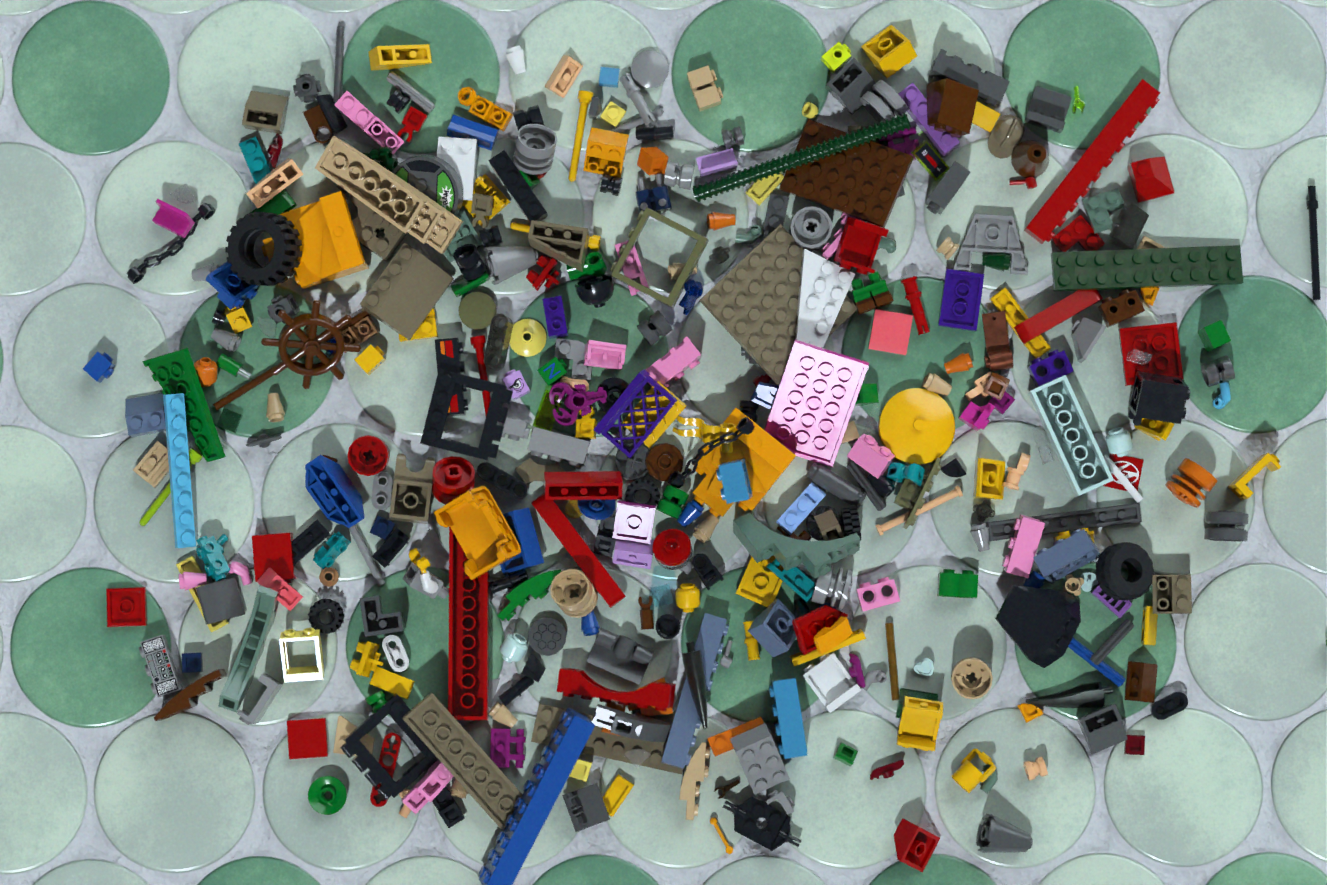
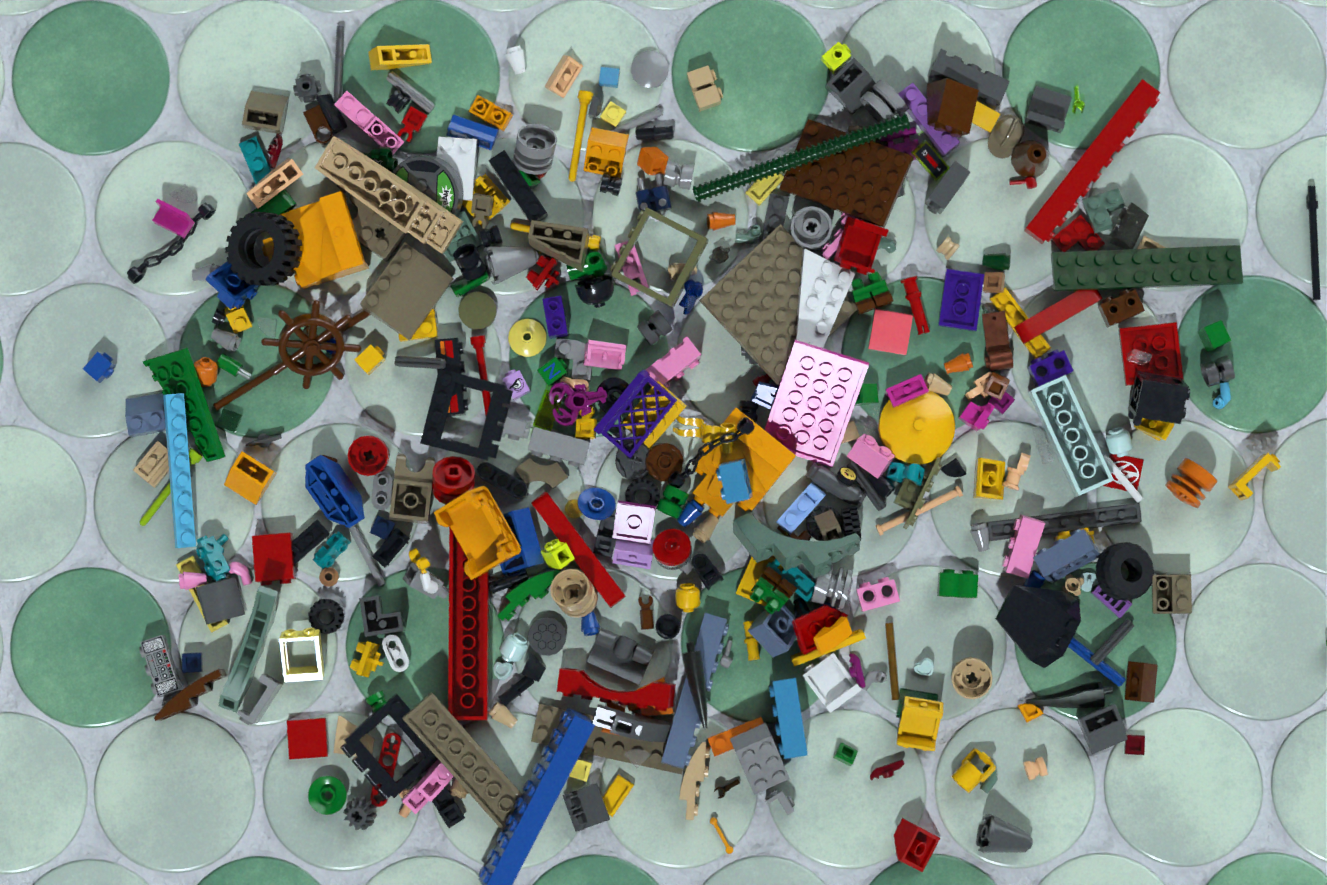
red tile [106,587,147,627] -> none
coral panel [257,568,303,611] -> none
tan cone [266,393,285,422] -> none
dark grey brick [267,293,300,324] -> none
medium nougat slope [342,316,380,353] -> none
yellow slope [369,666,415,699] -> none
light orange plate [458,87,476,106] -> none
clear smoke beam [484,314,513,371] -> none
magenta plate [490,728,526,768] -> none
black wheel [513,105,544,130] -> none
red brick [543,471,623,500] -> none
light grey pin [619,73,657,127] -> none
clear light blue panel [651,584,674,607] -> none
lavender panel [696,148,738,177] -> none
flat silver wheel [721,126,744,149] -> none
black plate [722,797,802,851] -> none
light yellow hinge [802,102,818,118] -> none
yellow slope [861,25,917,78] -> none
light grey wing [953,214,1028,275] -> none
clear smoke plate [973,500,995,522] -> none
light grey slope [1071,317,1106,363] -> none
red slope [1127,157,1175,203] -> none
light orange tile [1140,287,1159,306] -> none
yellow slope [1141,606,1158,646] -> none
black plate [1150,692,1188,720] -> none
dark grey wheel [1204,511,1248,542] -> none
none -> light orange slope [224,451,277,505]
none -> dark grey gear [343,797,377,830]
none -> dark grey axle [394,356,446,369]
none -> light aqua piece [493,662,513,680]
none -> neon yellow brick [541,539,575,570]
none -> green hips [750,566,798,614]
none -> tile [837,467,857,485]
none -> dark pink panel [885,374,929,408]
none -> medium nougat plate [983,272,1005,293]

